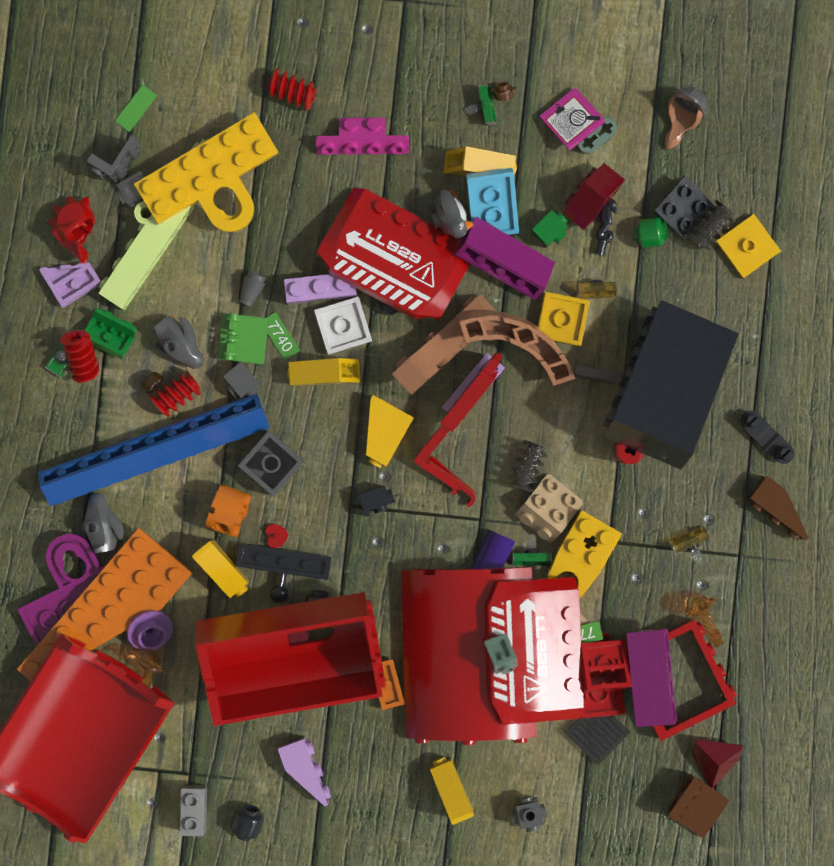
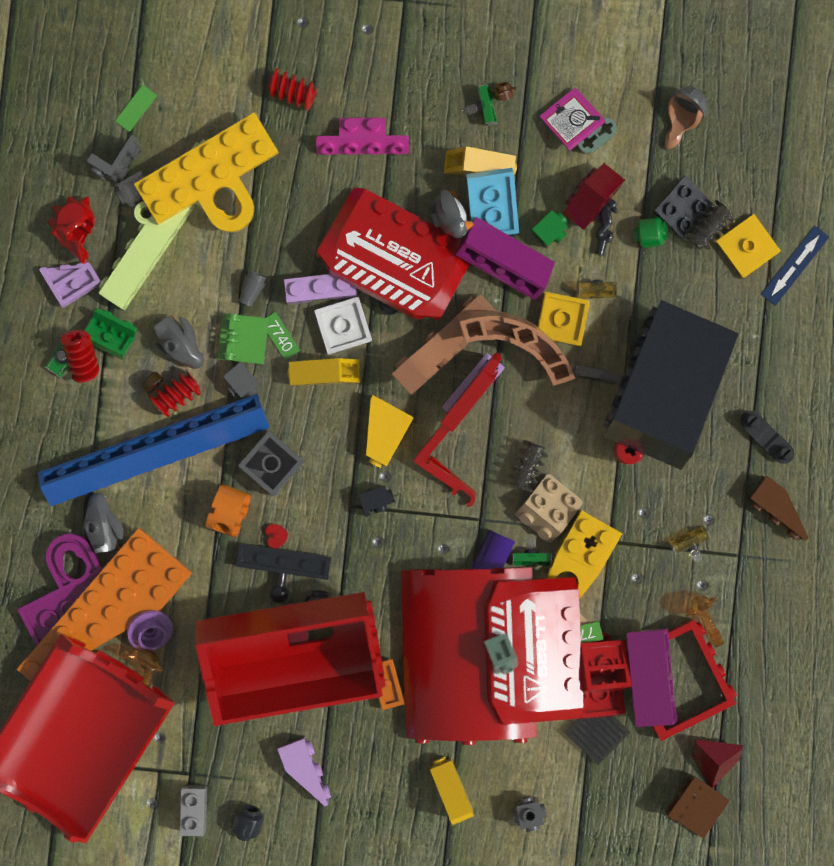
yellow slope [192,540,249,598] -> none
none -> dark blue sticker [761,226,829,306]

